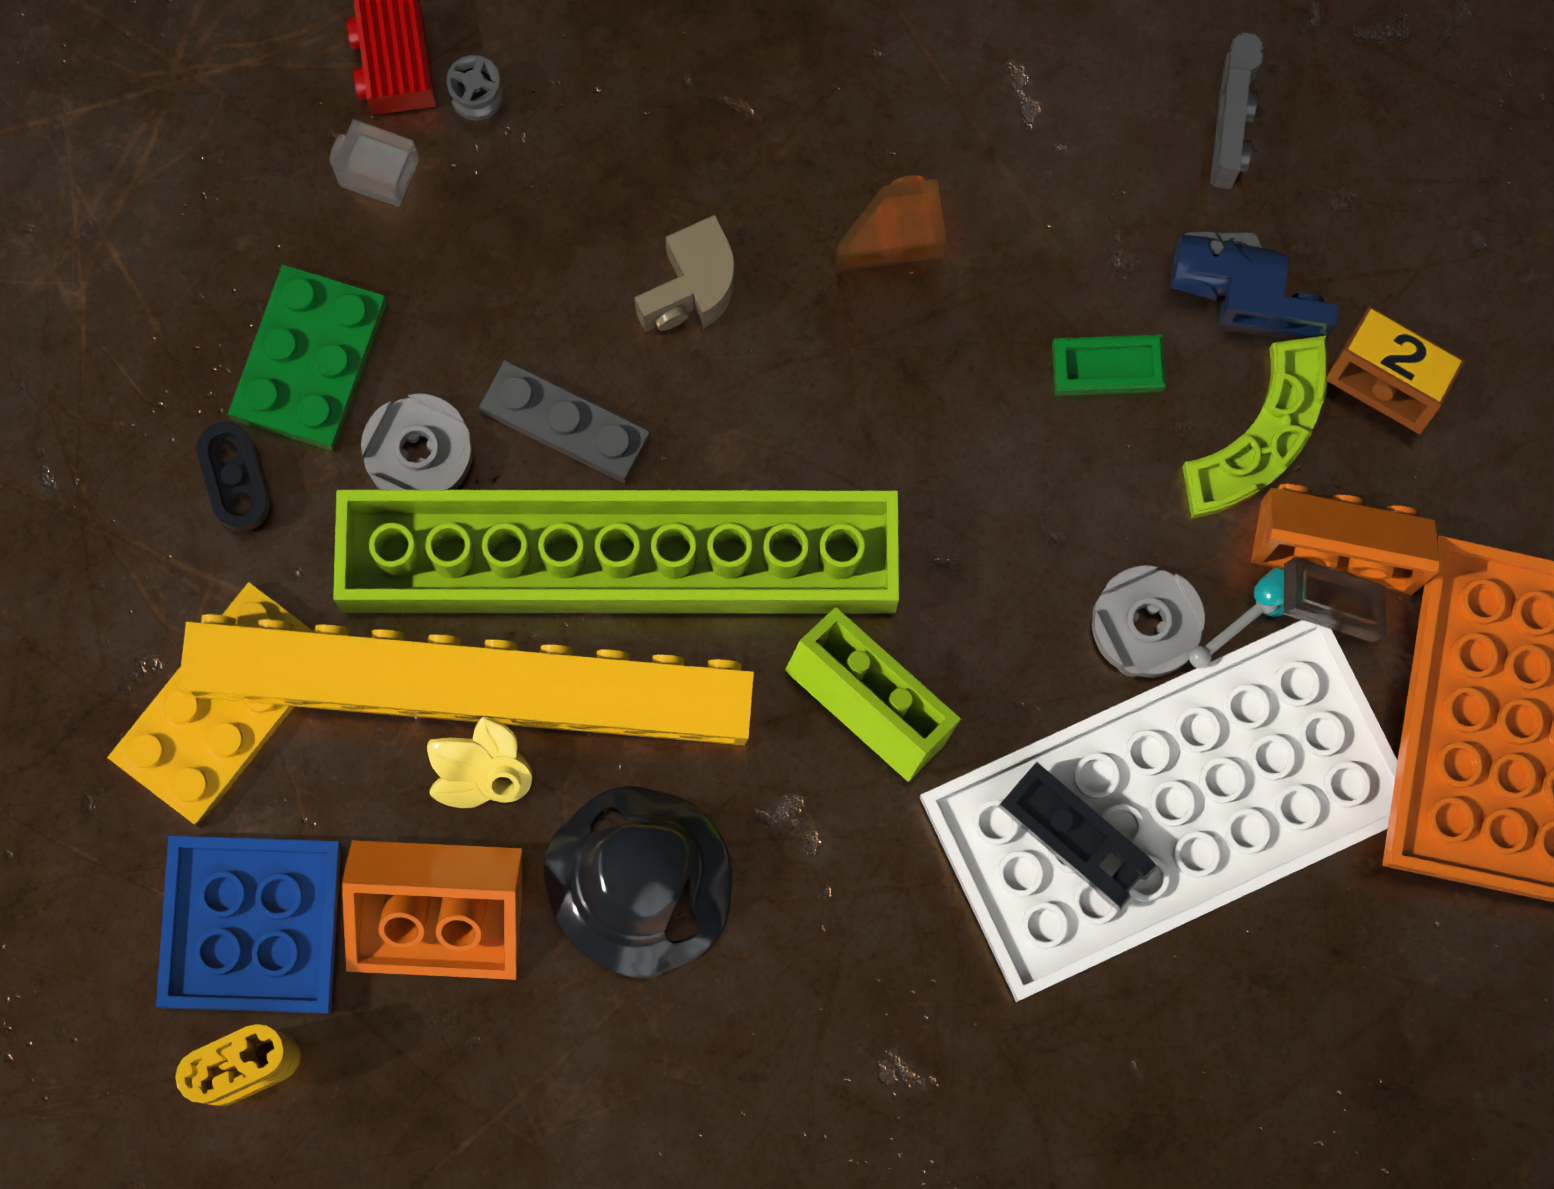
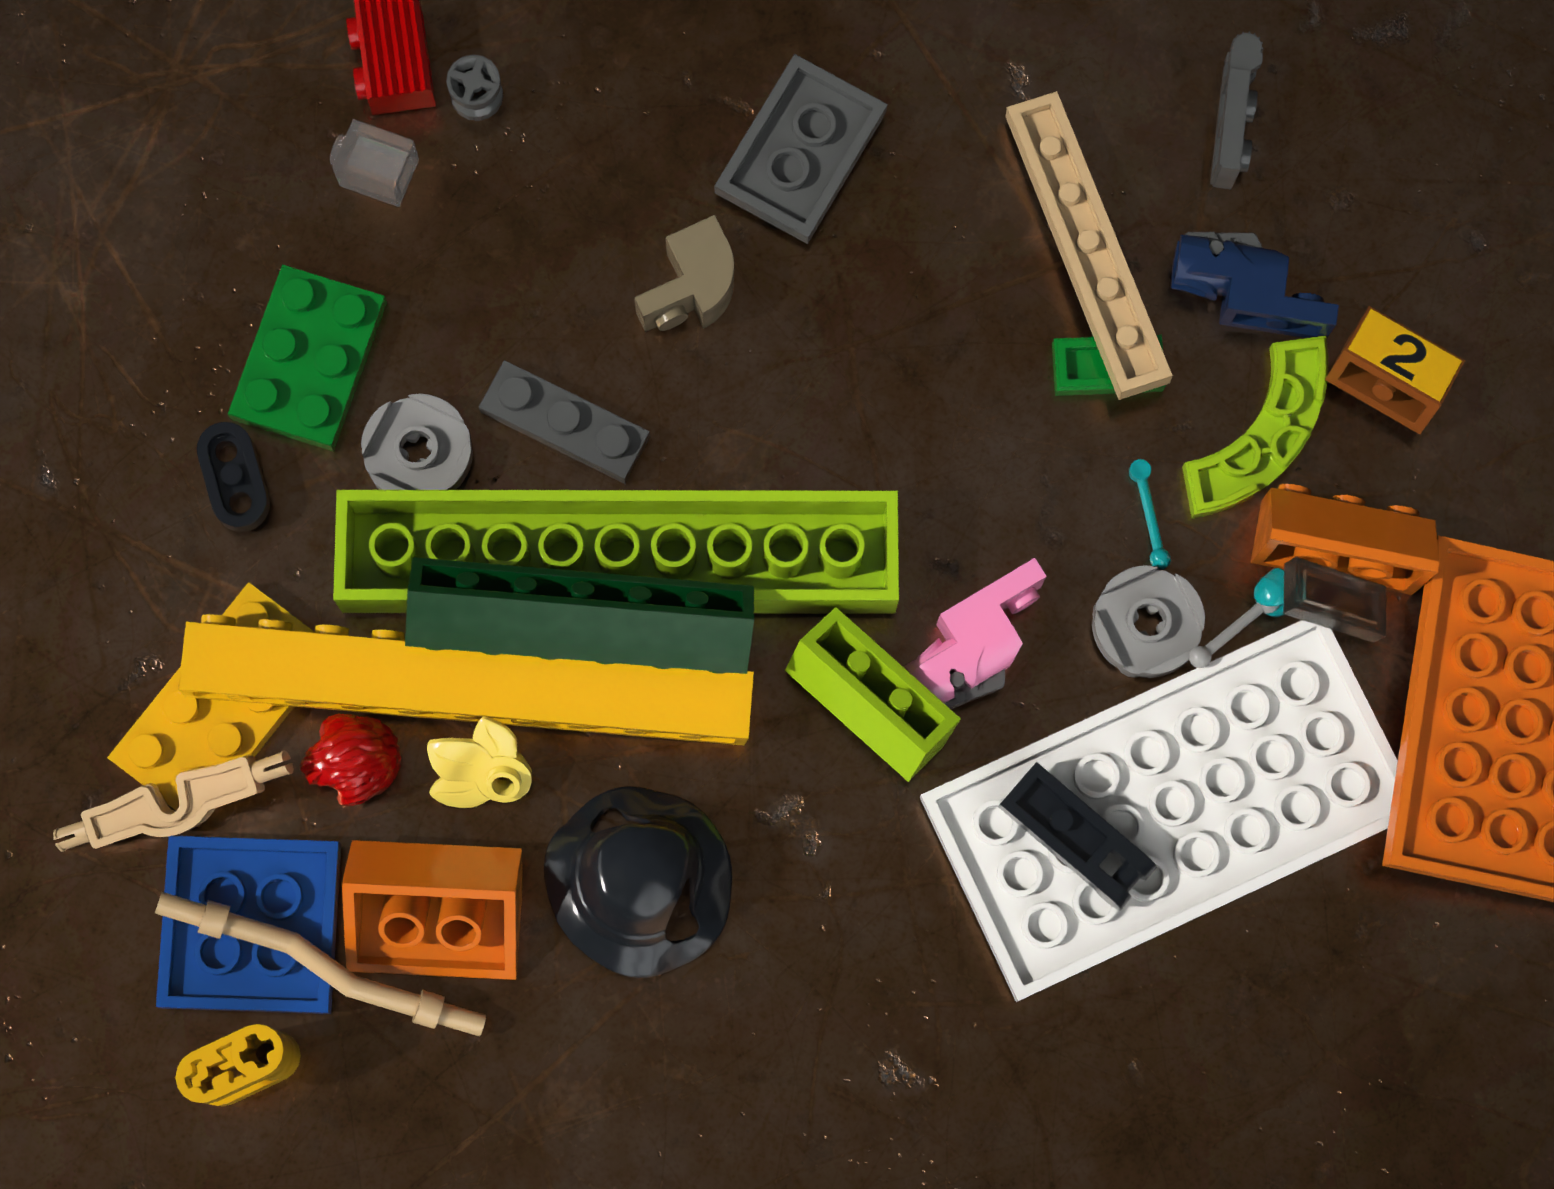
clear orange slope [836,176,947,272] -> none
none -> tan piece [53,751,294,852]
none -> tan bar [155,892,486,1037]
none -> red hair [300,713,402,806]
none -> dark green brick [405,557,754,674]
none -> dark grey plate [714,54,888,244]
none -> bright pink plate [904,558,1047,709]
none -> tan plate [1005,91,1173,400]
none -> teal hinge [1129,459,1171,569]

